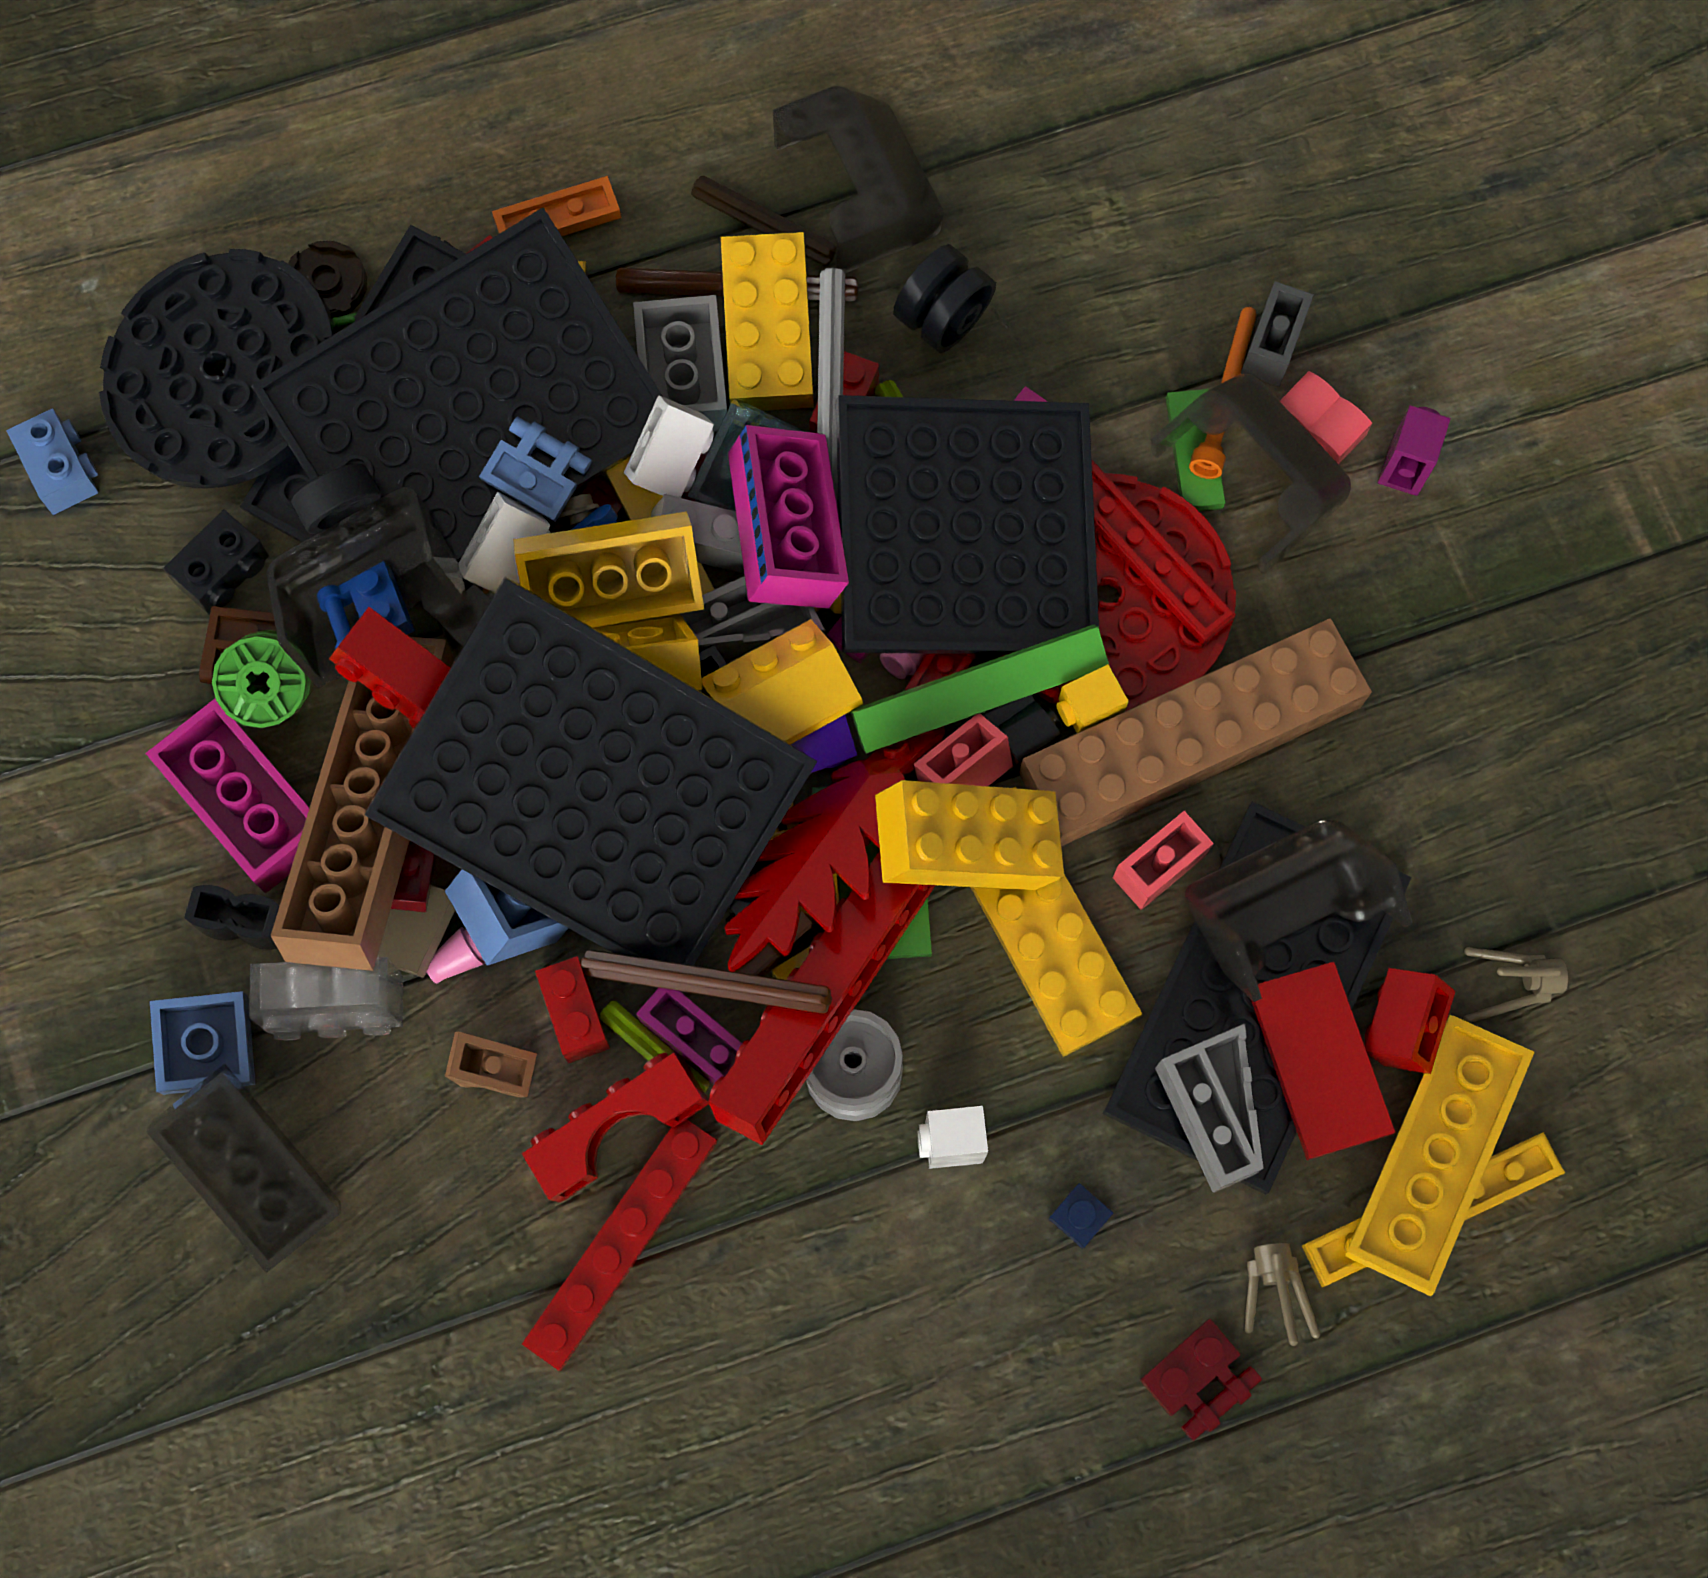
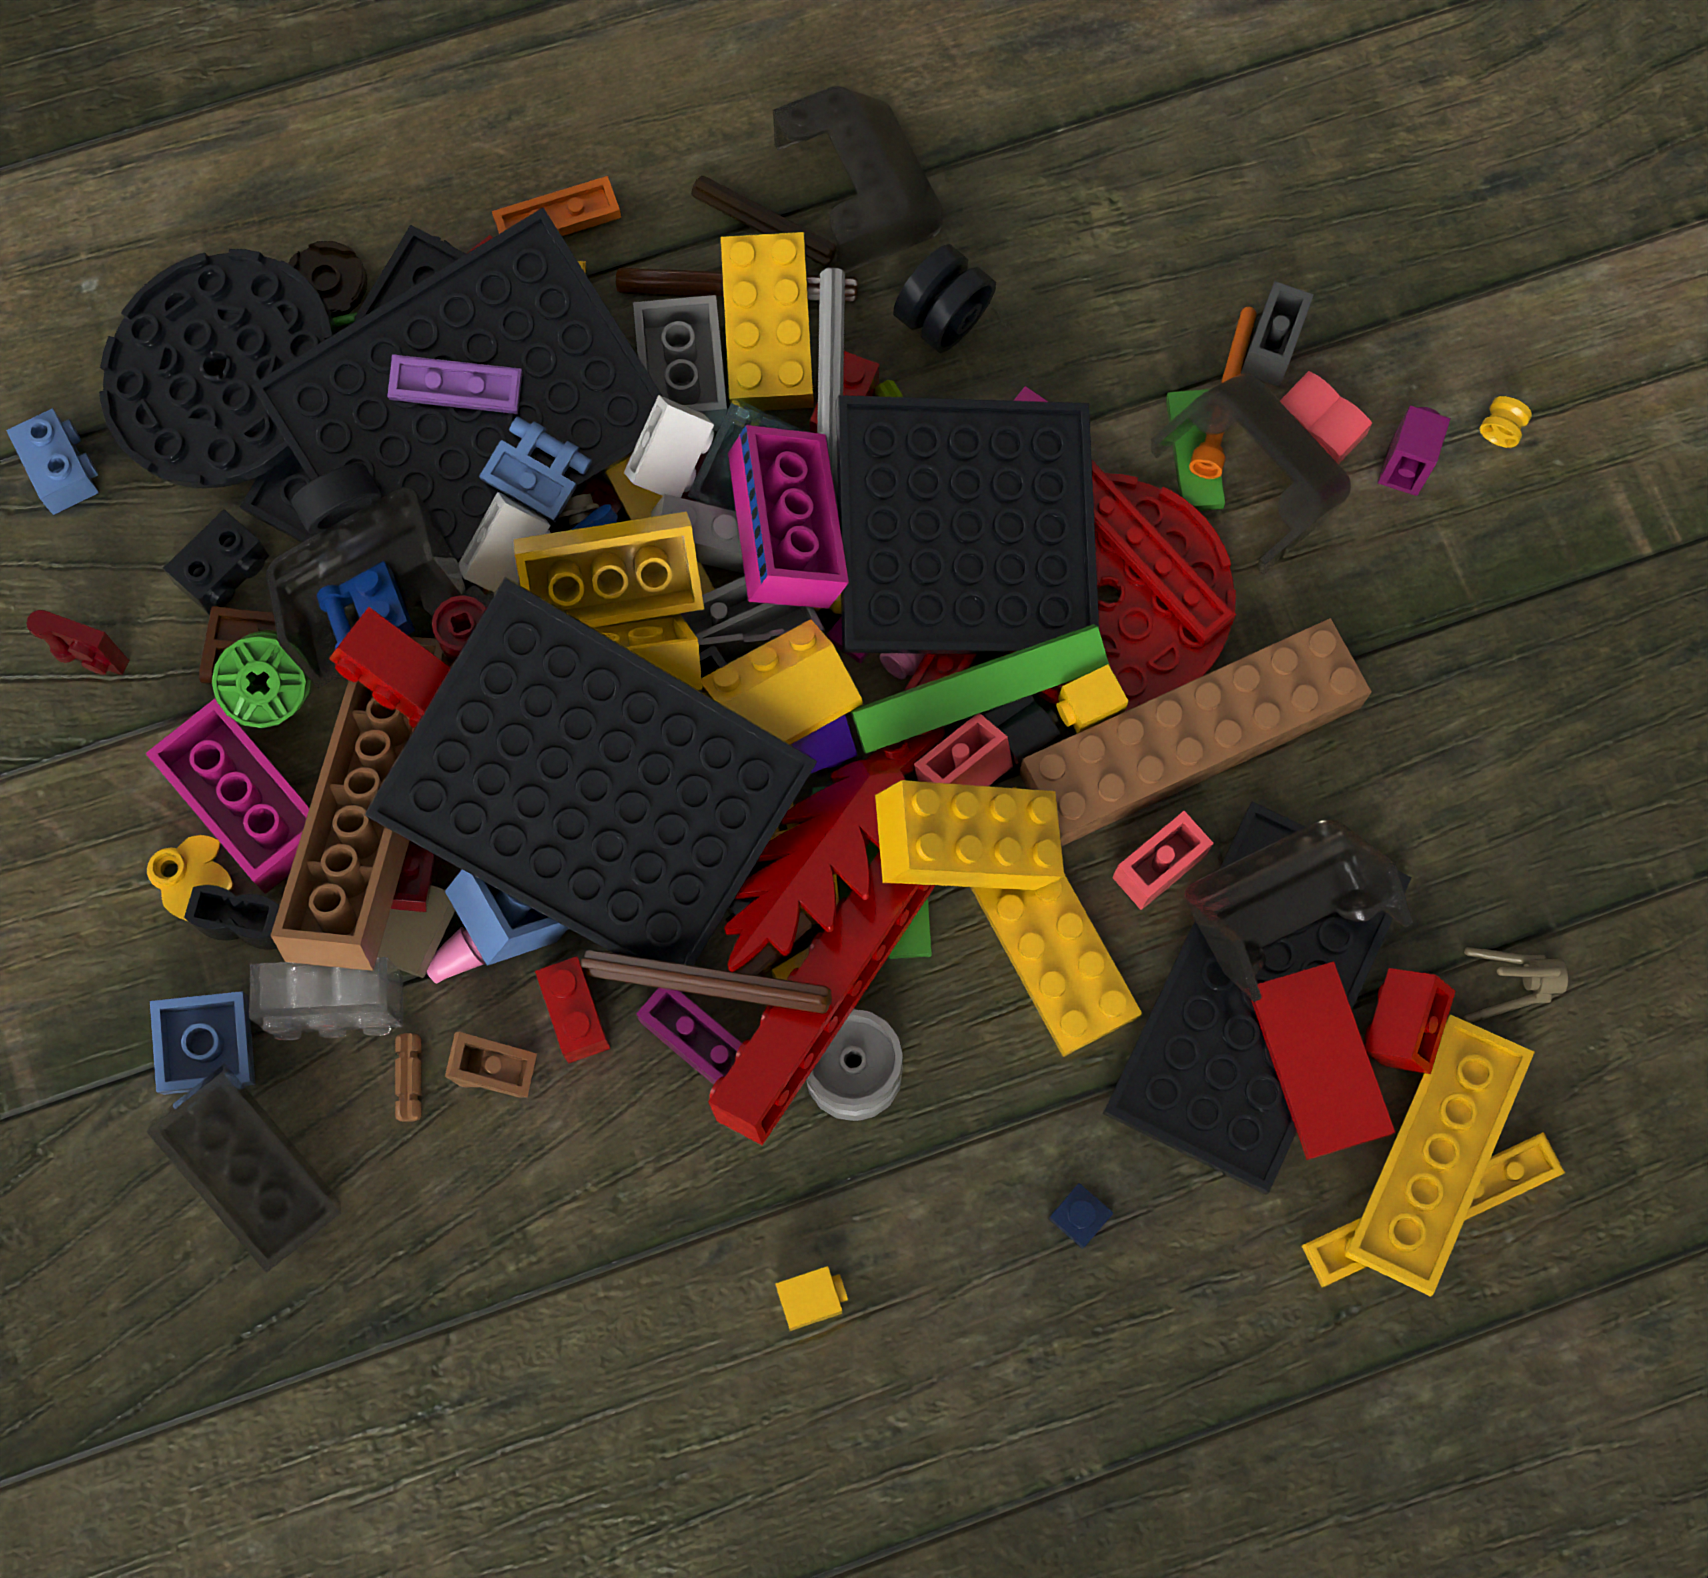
red arch [521,1052,709,1203] -> none
red plate [521,1119,717,1371] -> none
lime axle [599,1001,710,1092] -> none
white brick [917,1106,988,1169] -> none
dark red plate [1140,1319,1262,1442] -> none
light grey wedge [1155,1024,1264,1193] -> none
dark tan plant [1244,1243,1320,1346] -> none
none -> dark red plate [26,610,130,676]
none -> yellow plate [147,835,234,921]
none -> medium lavender tile [387,354,523,414]
none -> medium nougat axle [395,1033,421,1122]
none -> dark red wheel [432,595,486,664]
none -> yellow brick [775,1266,848,1331]
none -> yellow wheel [1479,396,1532,448]

